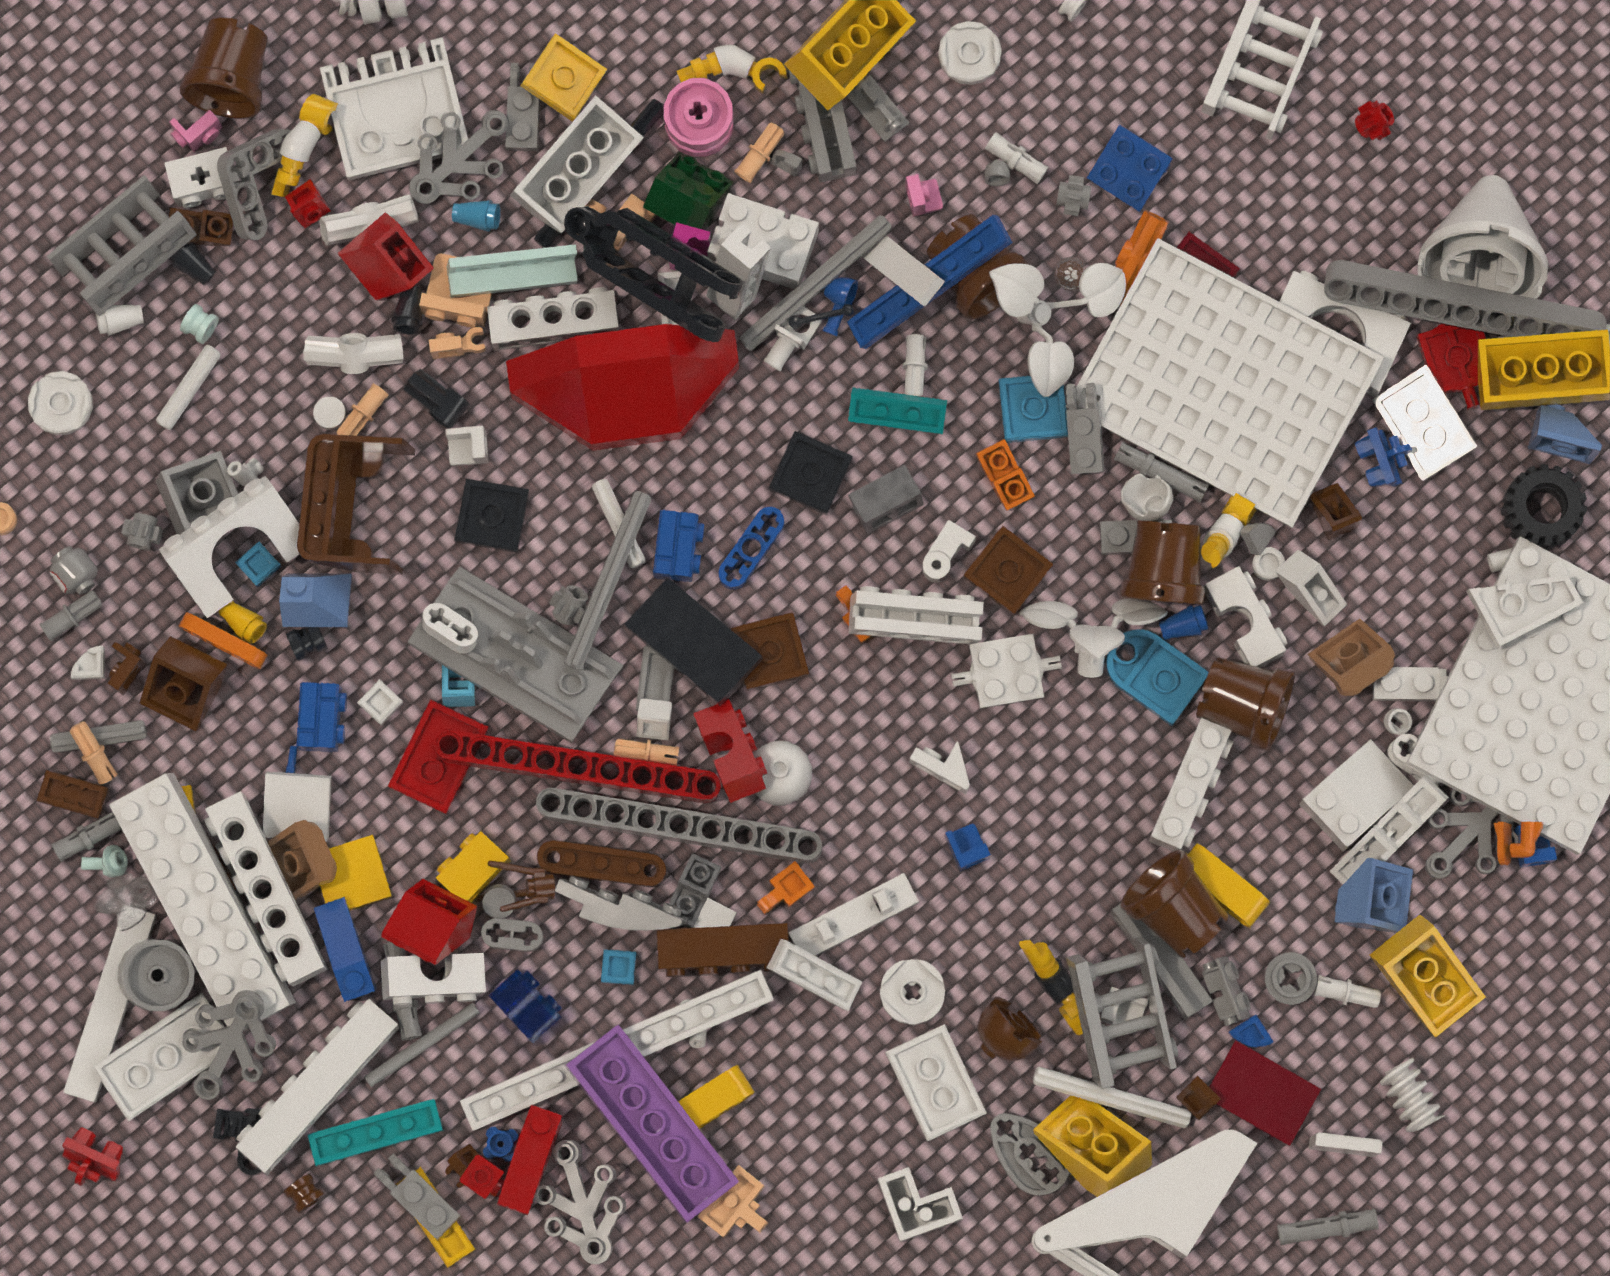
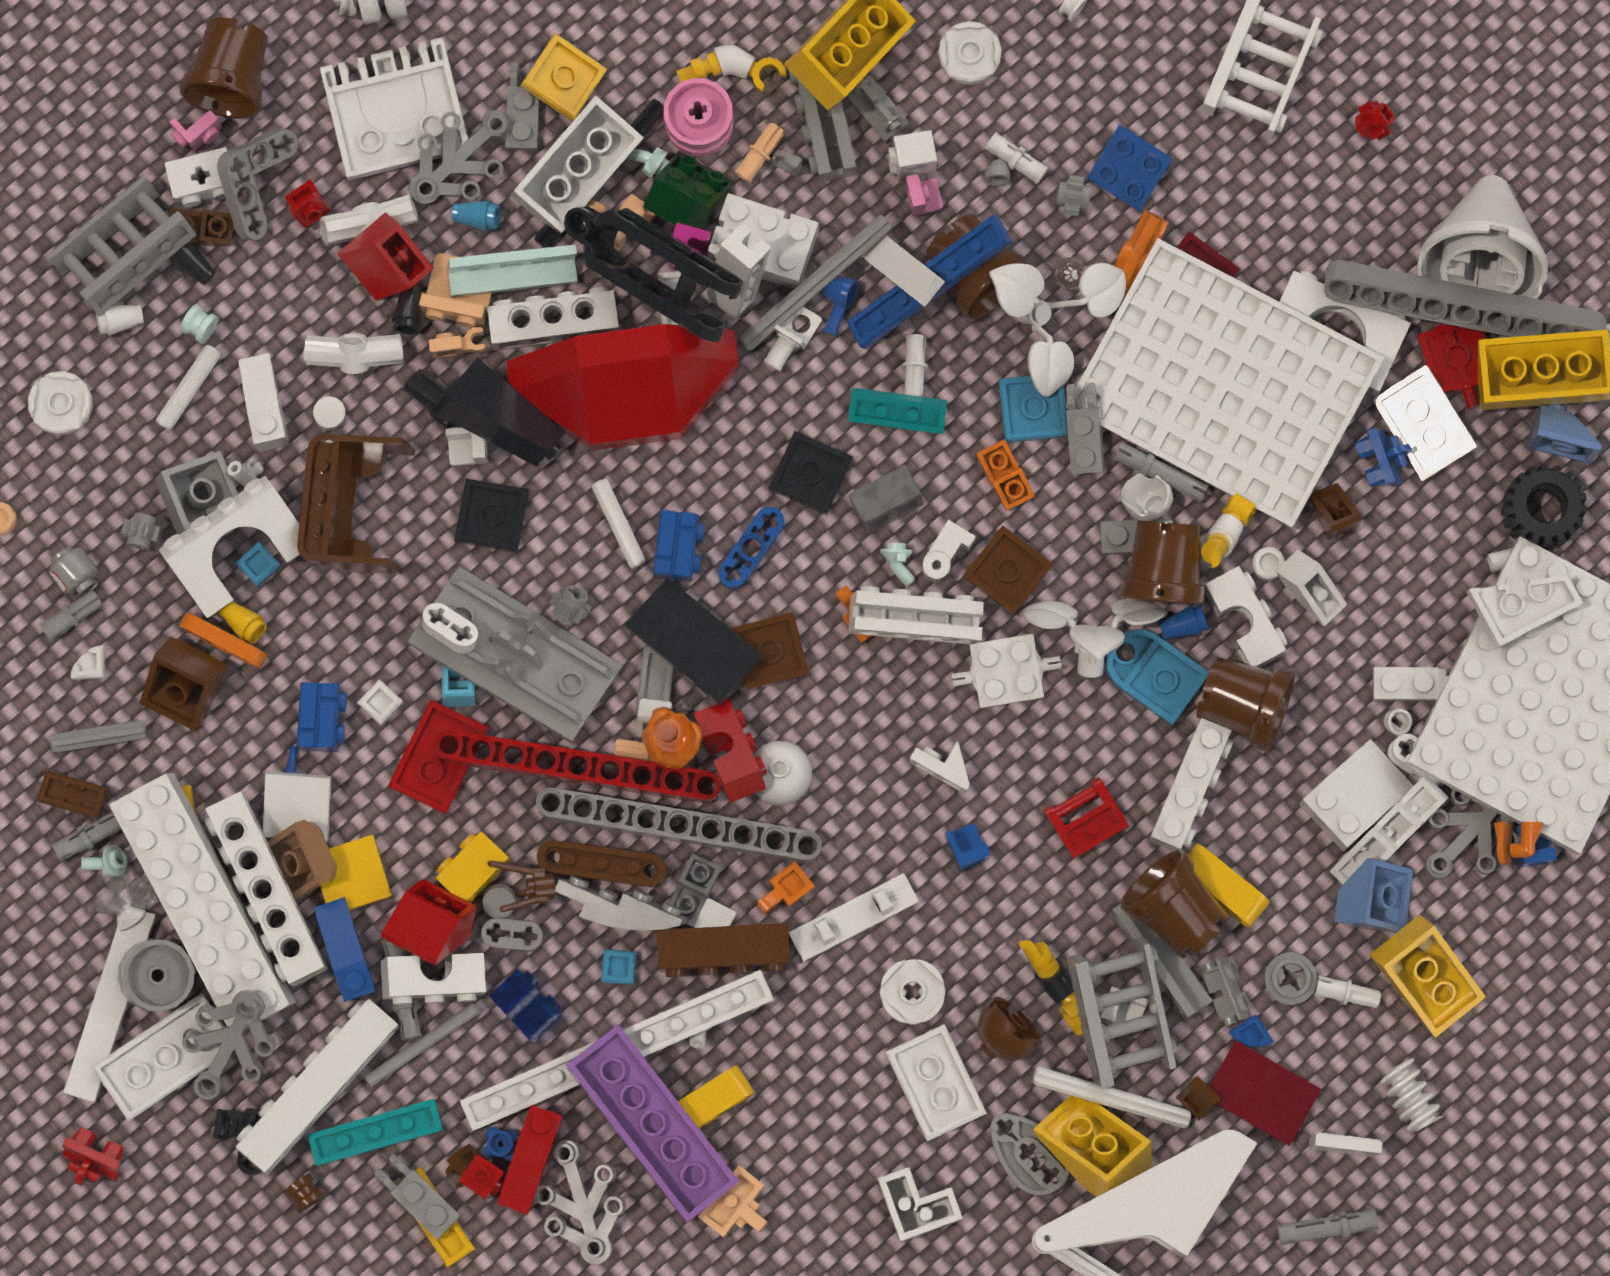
light nougat axle [70,721,118,785] -> none
reddish brown bracket [108,642,146,696] -> none
yellow piece [271,94,338,197] -> none
medium blue slope [279,573,352,627] -> none
black wheel [285,627,328,662] -> none
light nougat axle [336,383,389,436] -> none
light grey axle [565,491,651,670] -> none
white tile [767,939,862,1011] -> none
black hinge [789,304,854,329] -> none
light grey tile [1240,523,1276,555] -> none
medium nougat slope [1307,618,1395,696] -> none
none -> white slope [238,353,290,452]
none -> black slope [432,357,566,467]
none -> light aqua plate [627,147,670,179]
none -> orange hair [642,707,703,769]
none -> light aqua plate [880,543,915,586]
none -> white brick [888,130,937,184]
none -> red plate [1043,777,1129,860]

